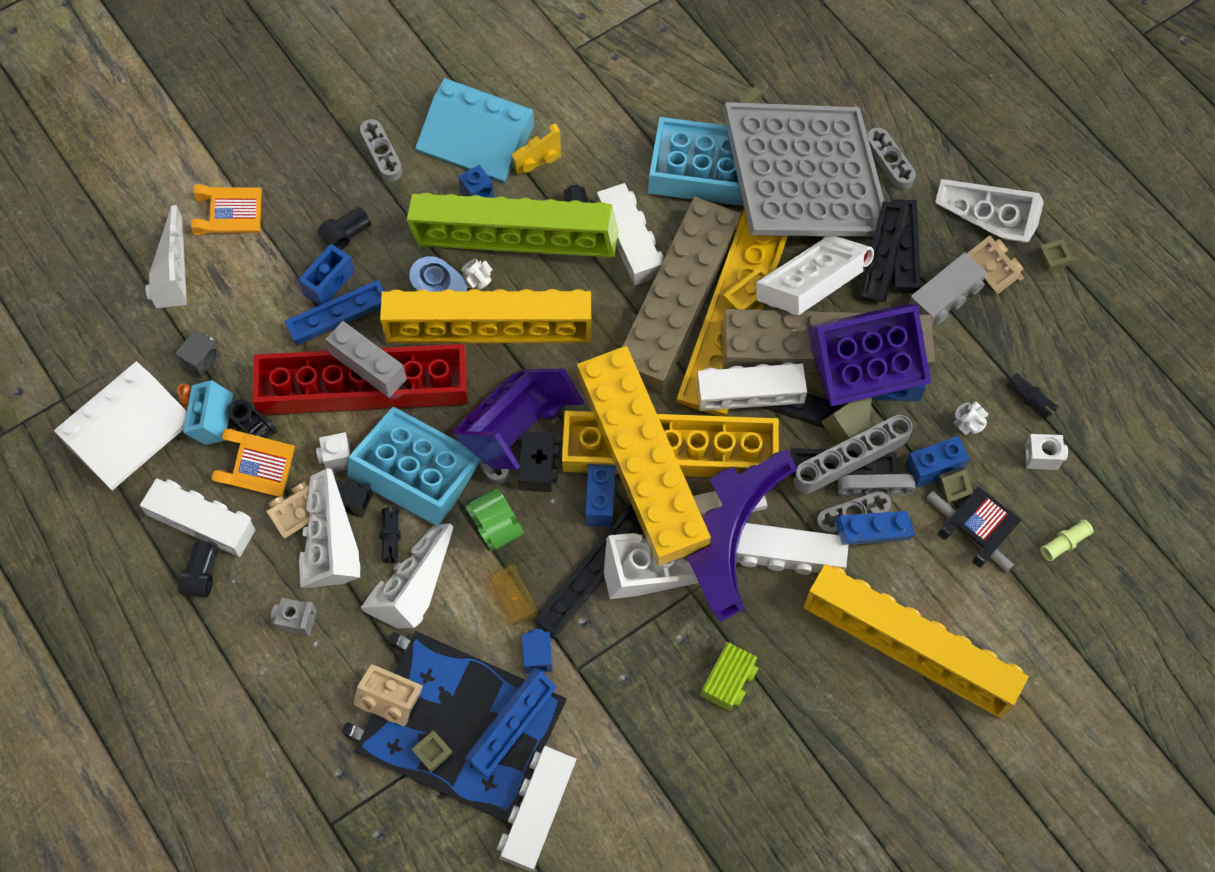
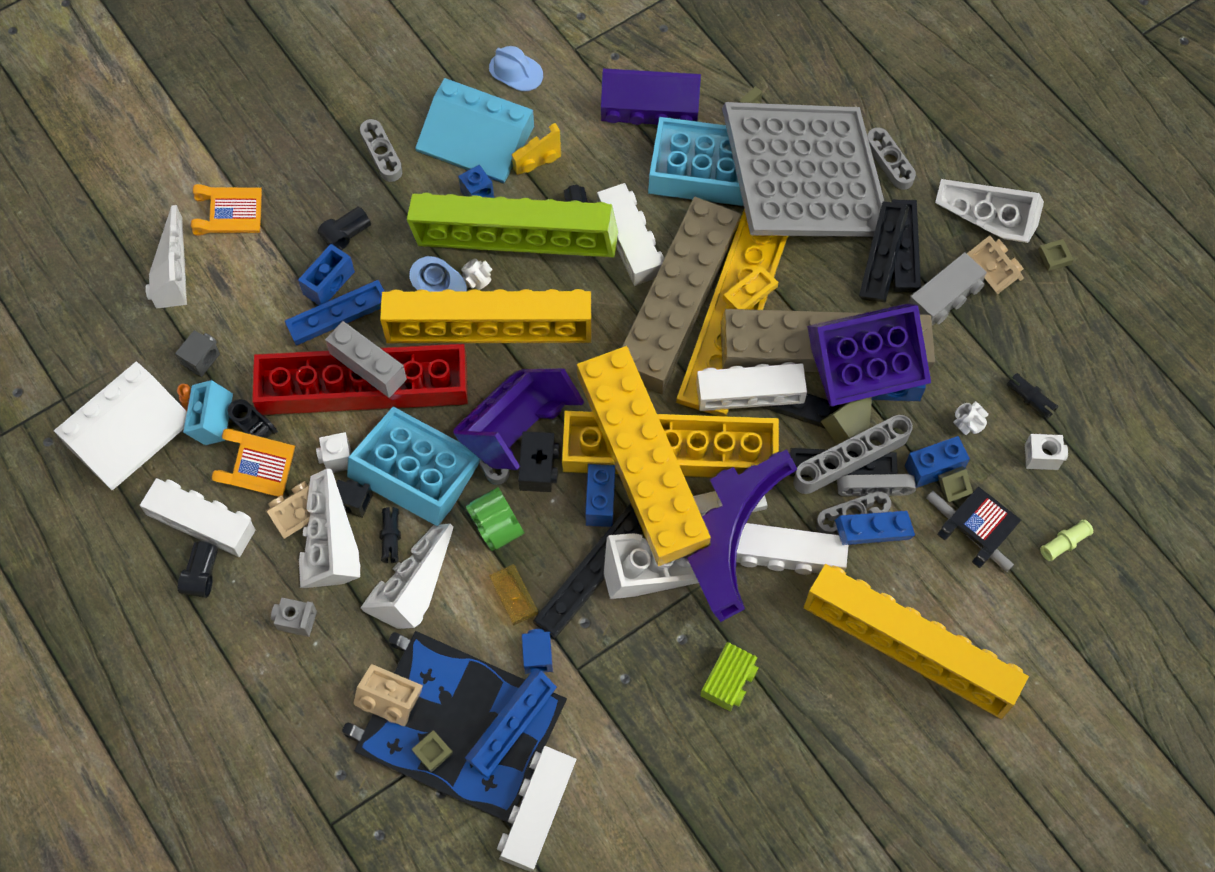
white hinge [756,236,874,315] -> none
none -> light blue piece [489,46,543,91]
none -> dark purple slope [601,68,701,125]

